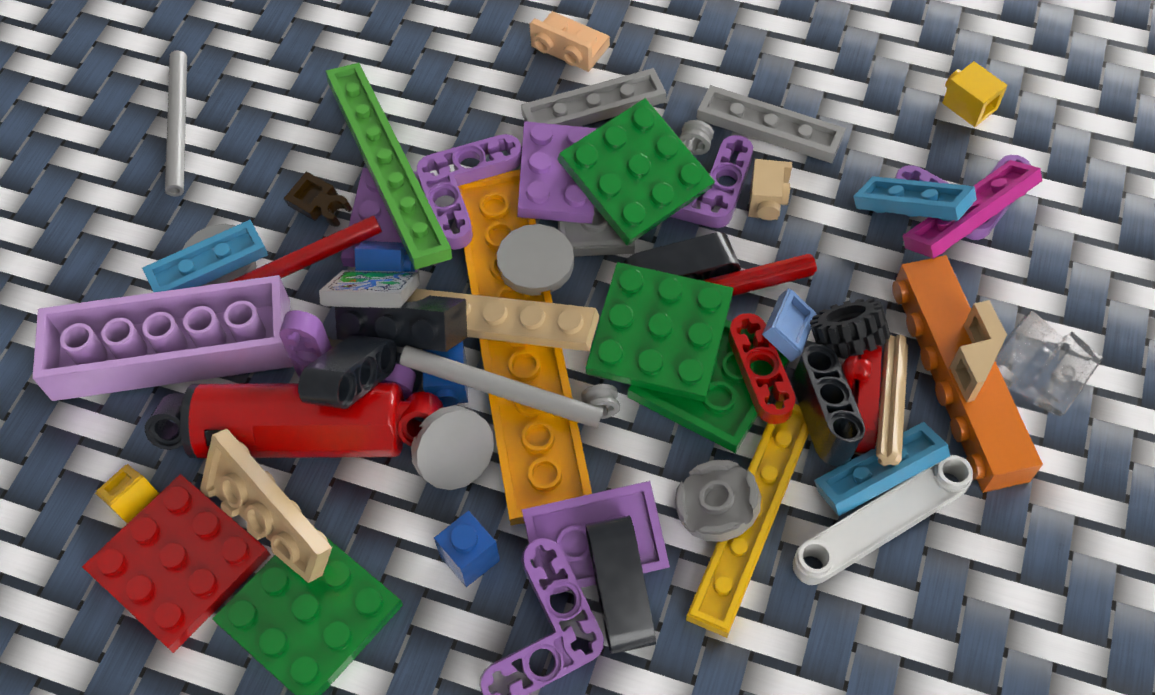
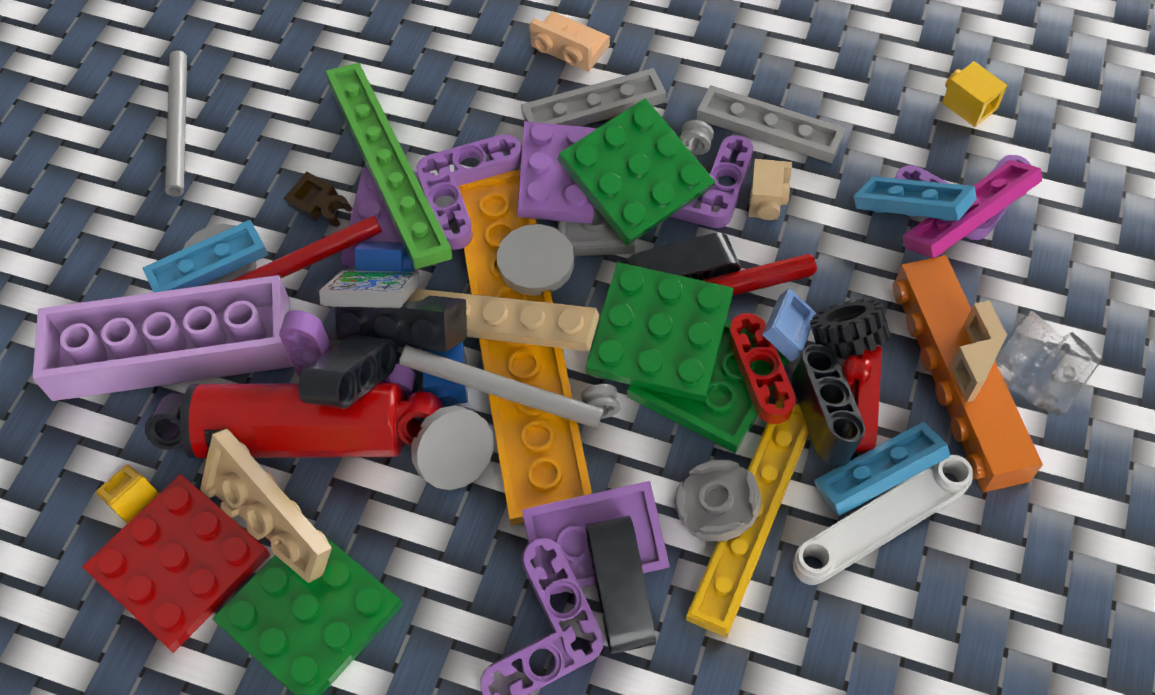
blue brick [434,510,500,588] -> none
tan axle [876,334,908,466] -> none

